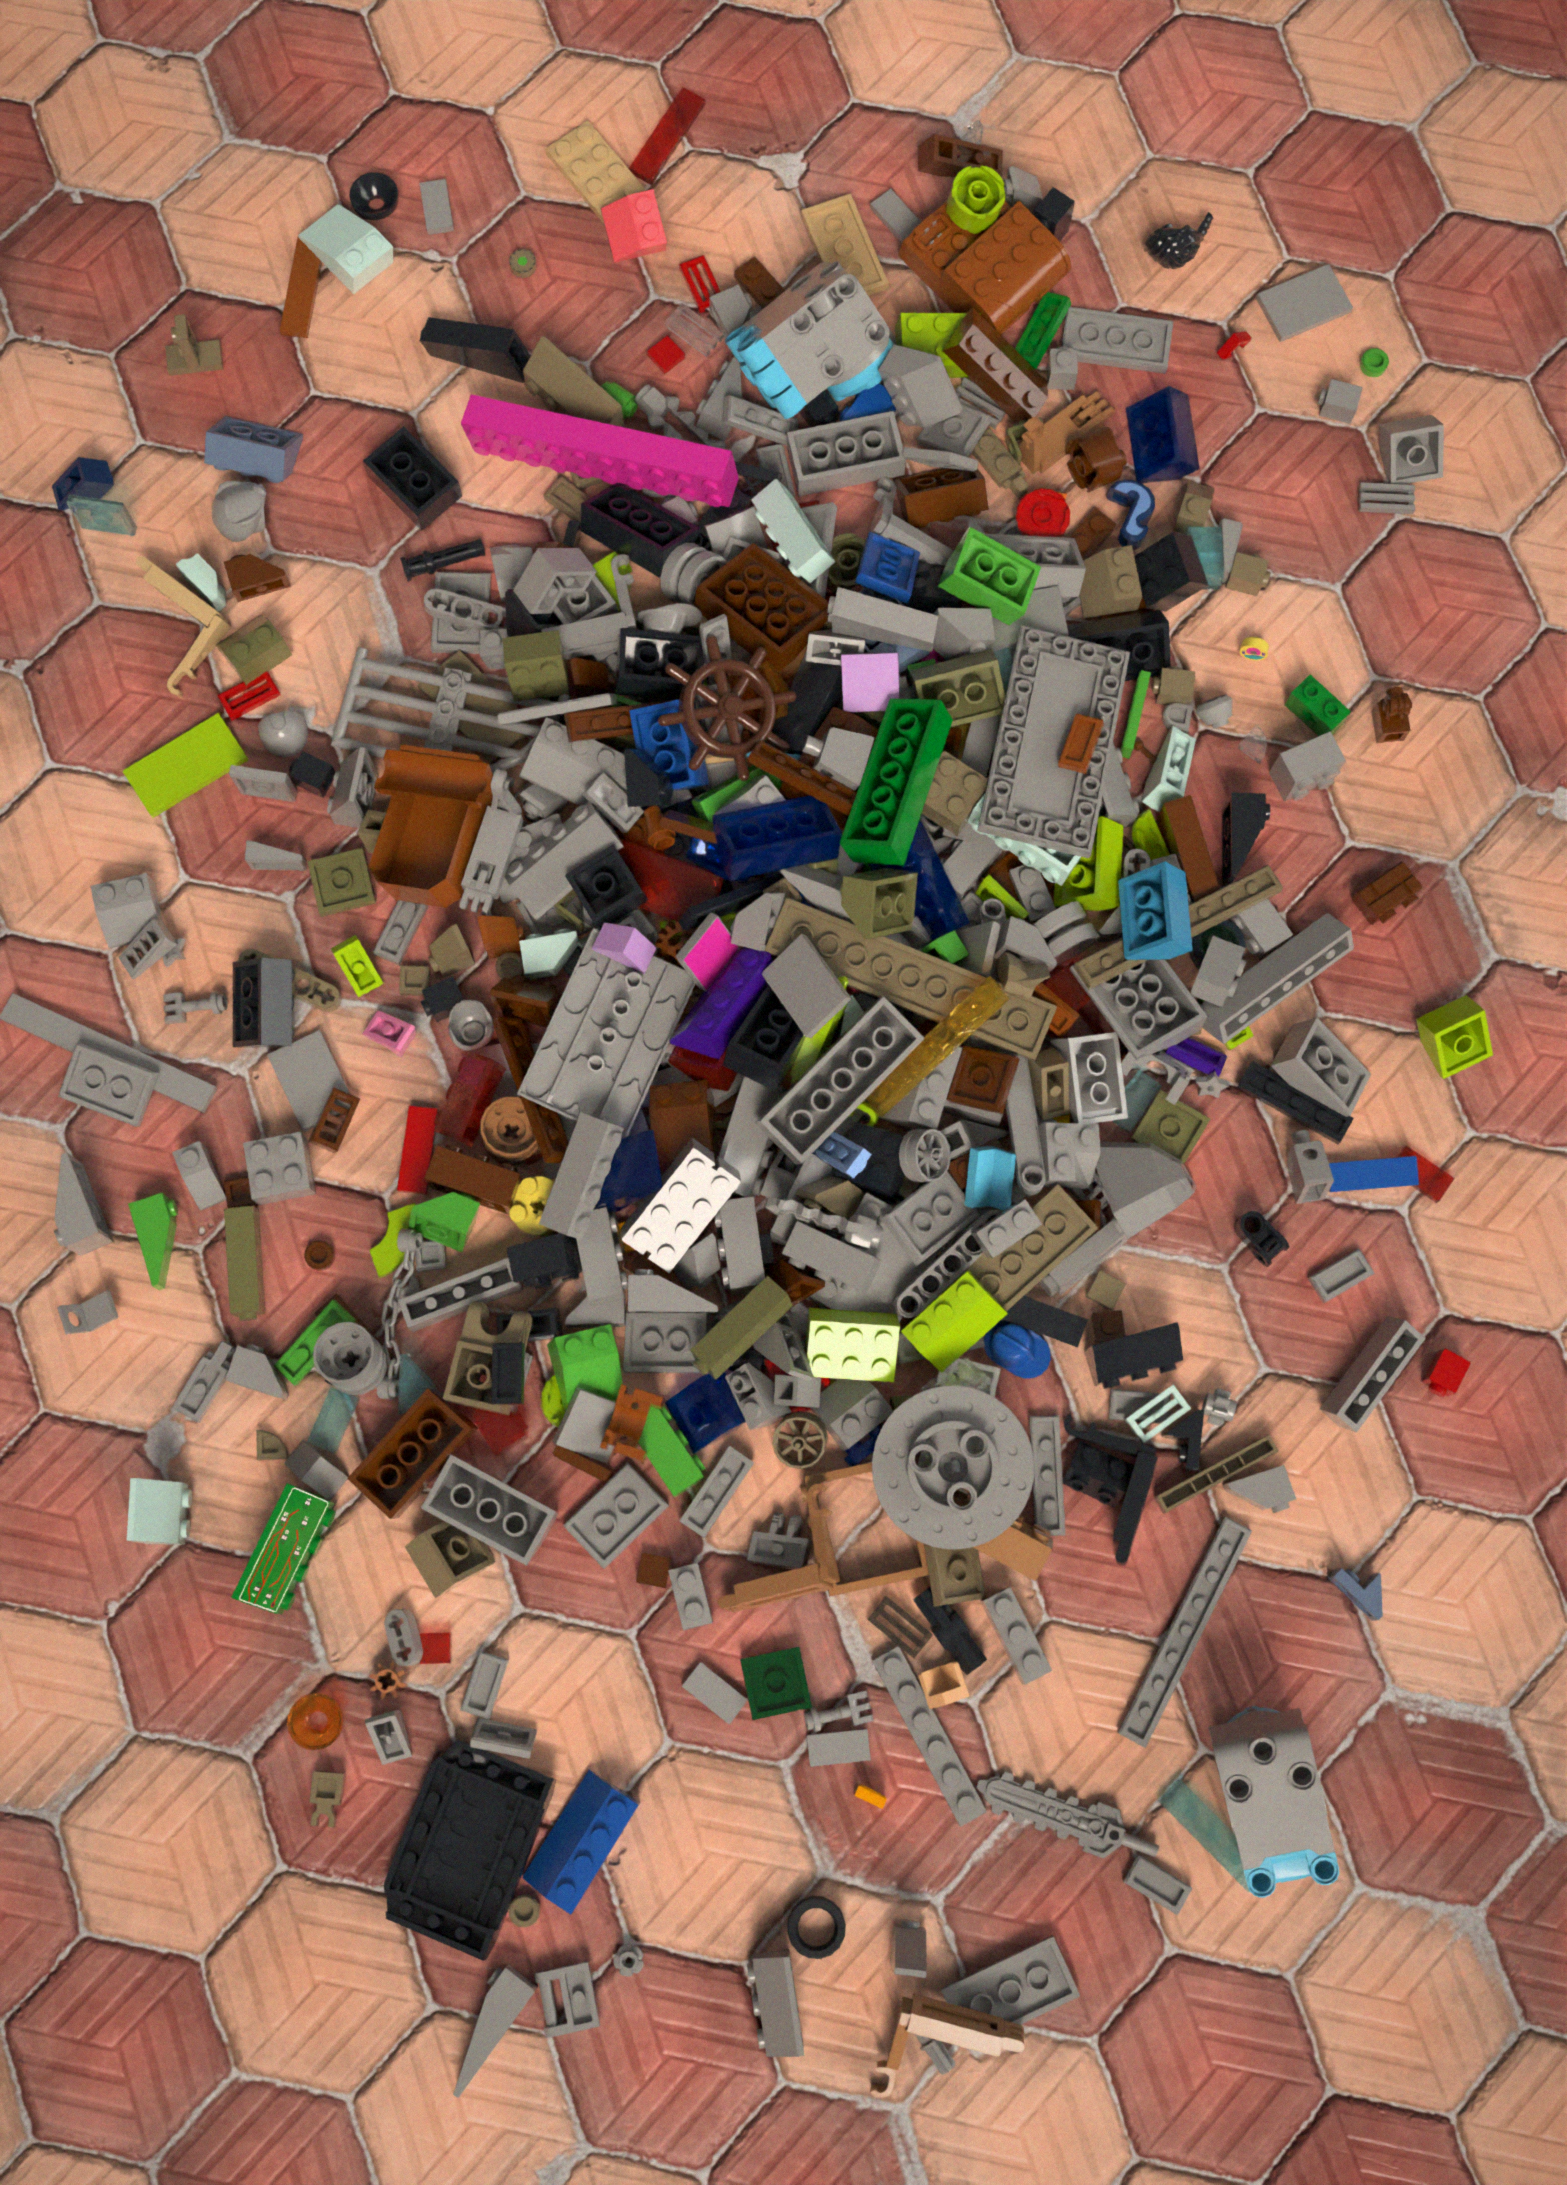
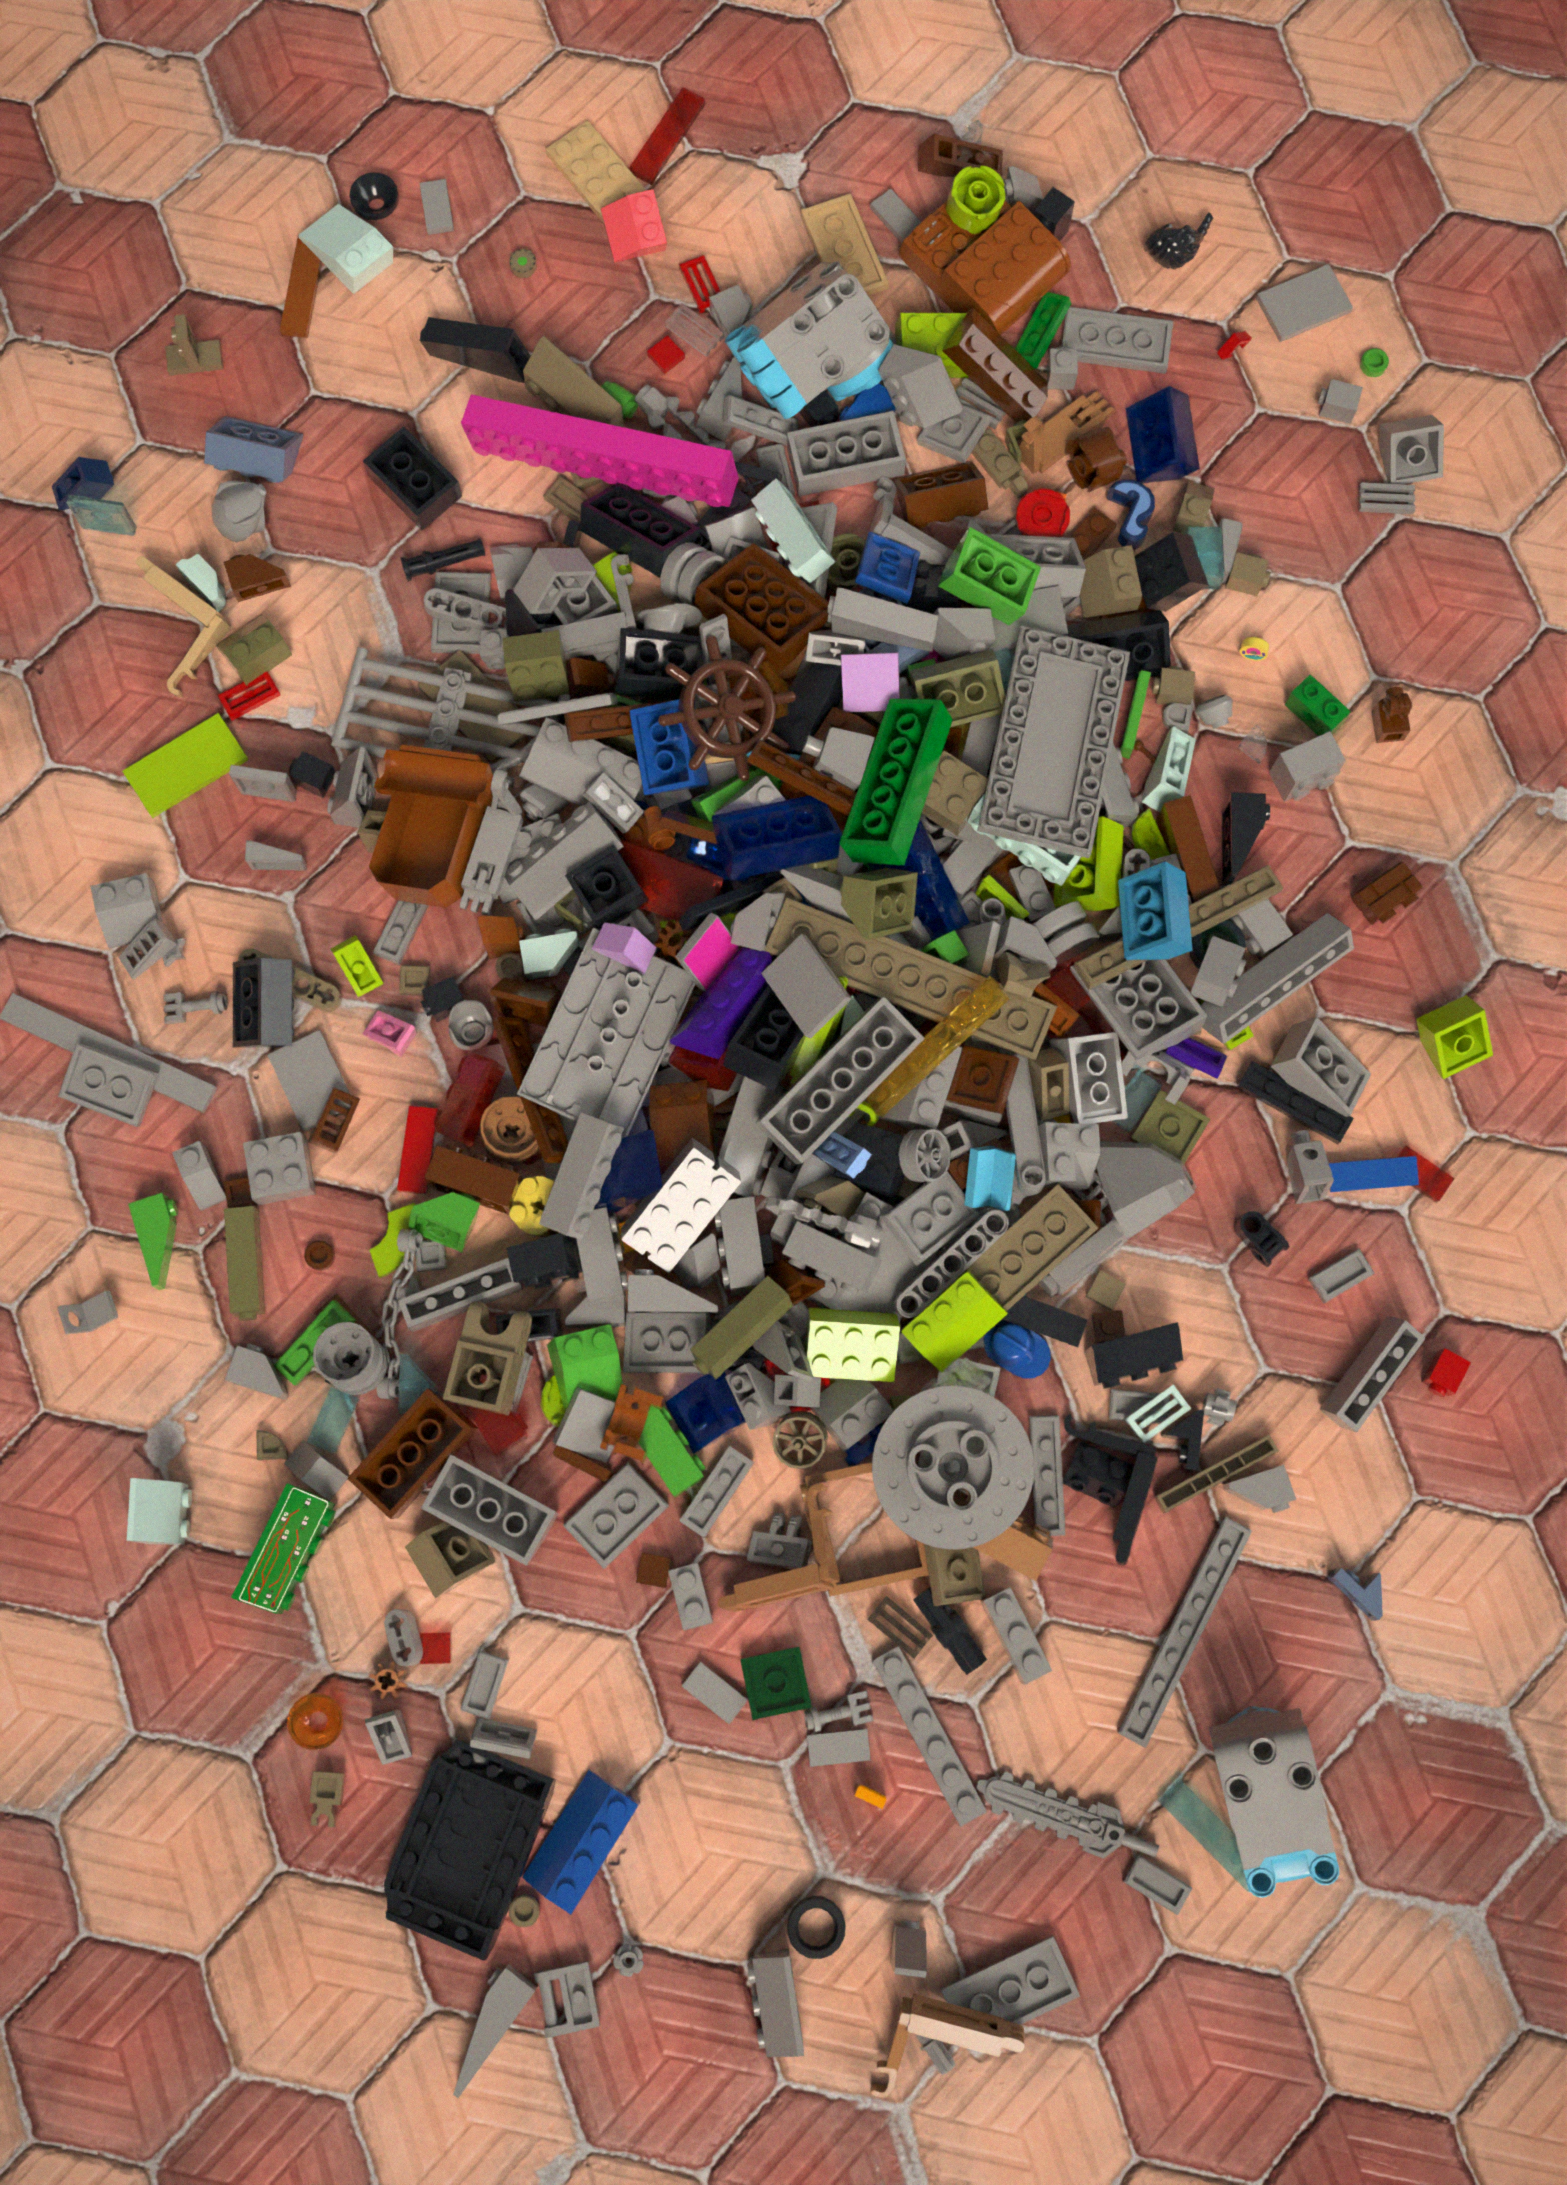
light grey slope [54,1153,113,1256] -> none
light grey hinge [172,1341,236,1423] -> none
light grey helmet [258,711,308,757] -> none
olive plate [307,848,376,917] -> none
dark tan slope [428,924,475,978] -> none
black tile [492,1342,525,1405] -> none
black slope [624,749,673,807] -> none
reddish brown plate [734,256,786,309] -> none
light grey tile [903,447,978,472] -> none
light nougat panel [918,1661,969,1709] -> none
light grey brick [971,1199,1042,1258] -> none
dark orange tile [1058,713,1104,774] -> none
light grey piece [1196,1071,1229,1098] -> none

